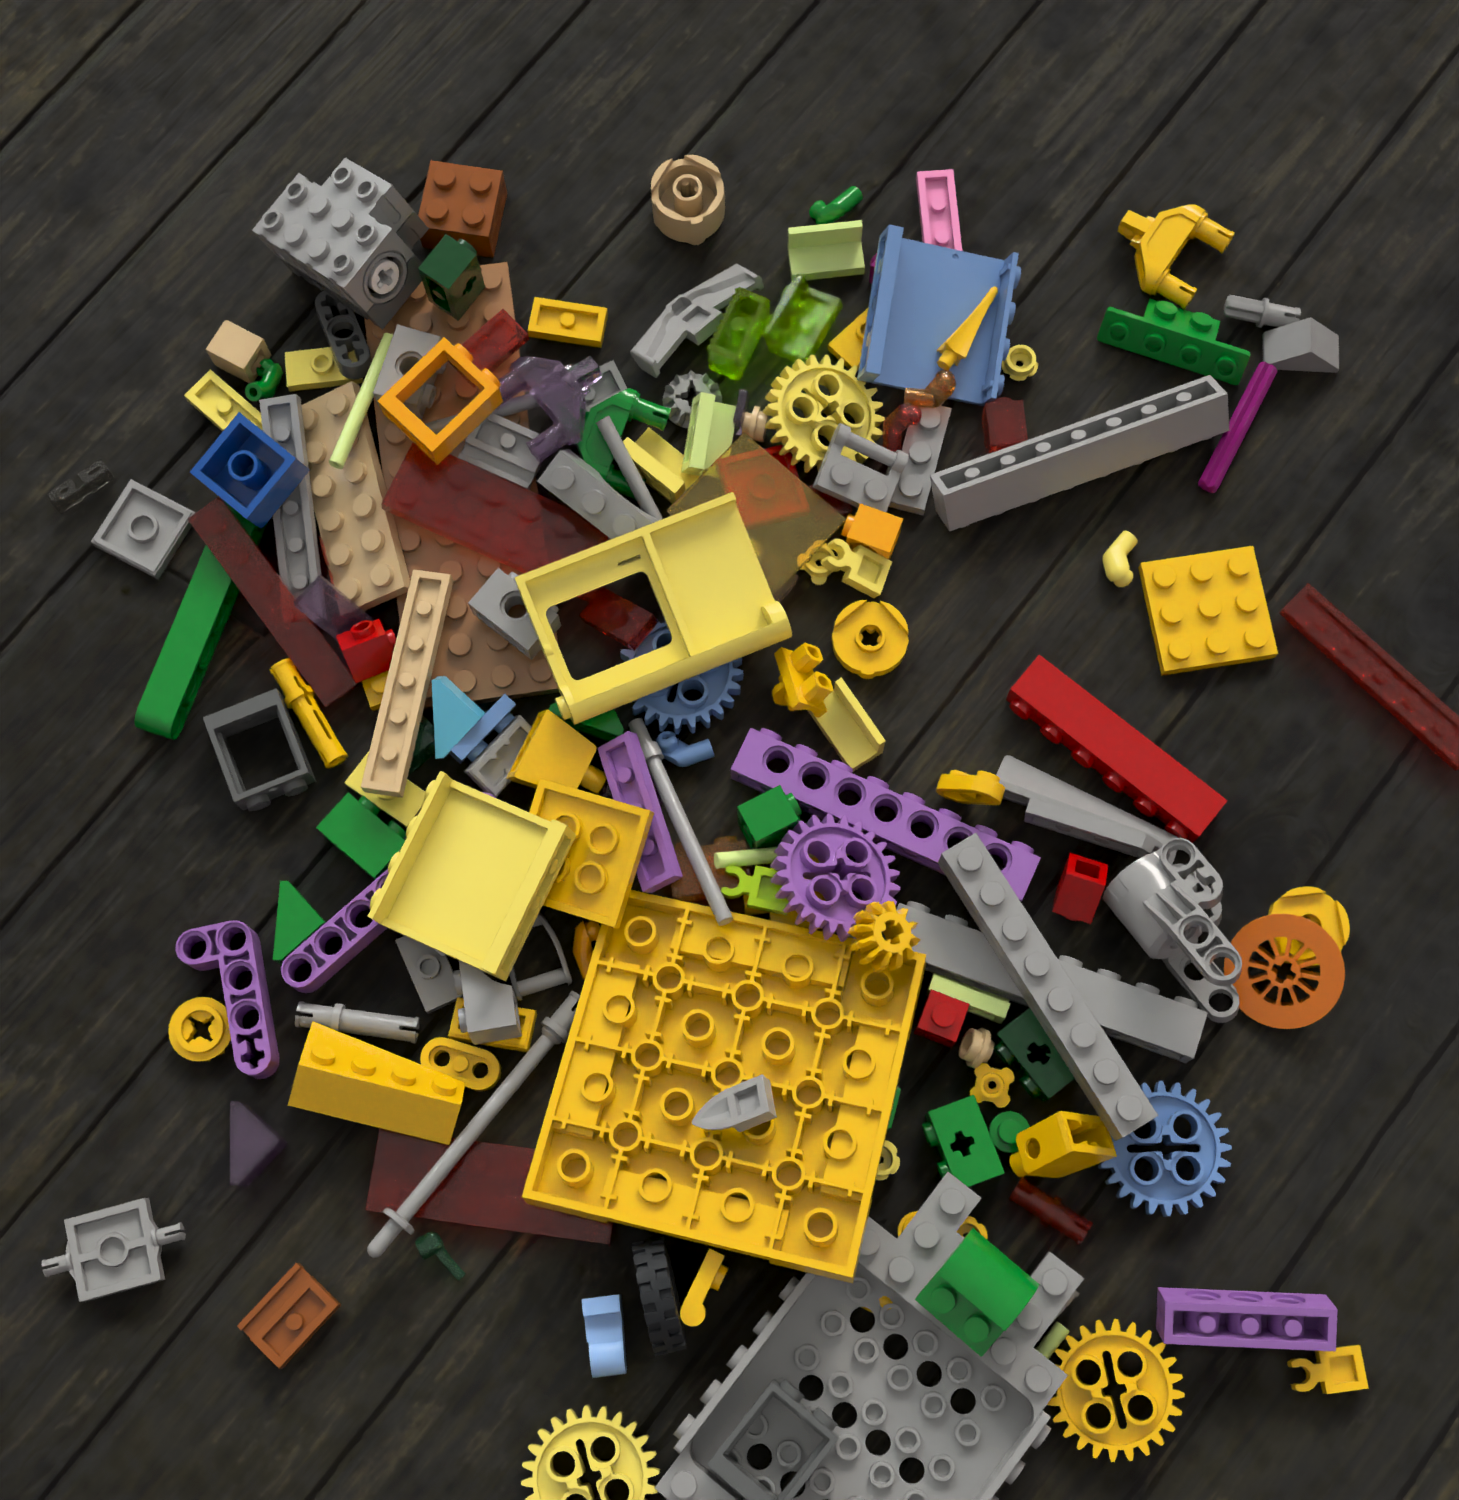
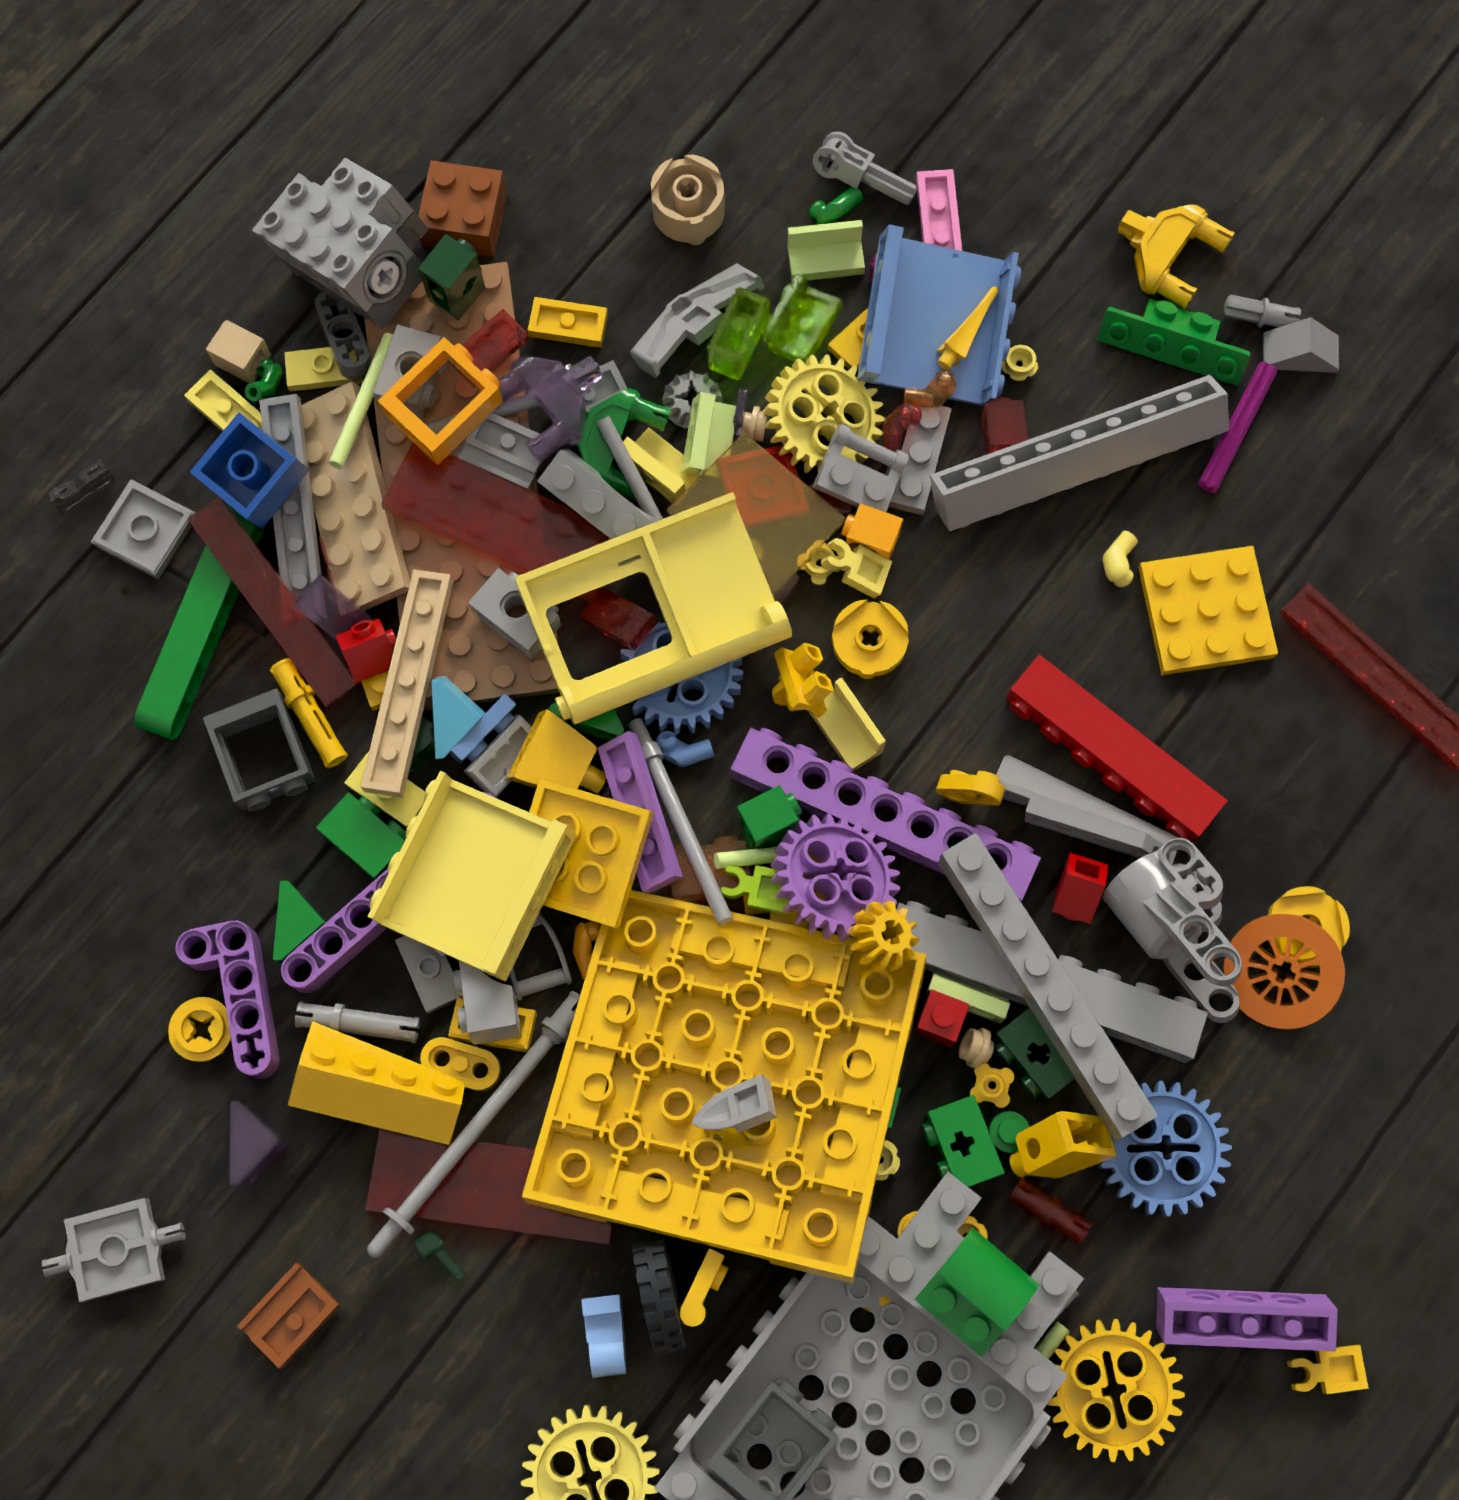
none -> light grey connector [813,132,917,205]

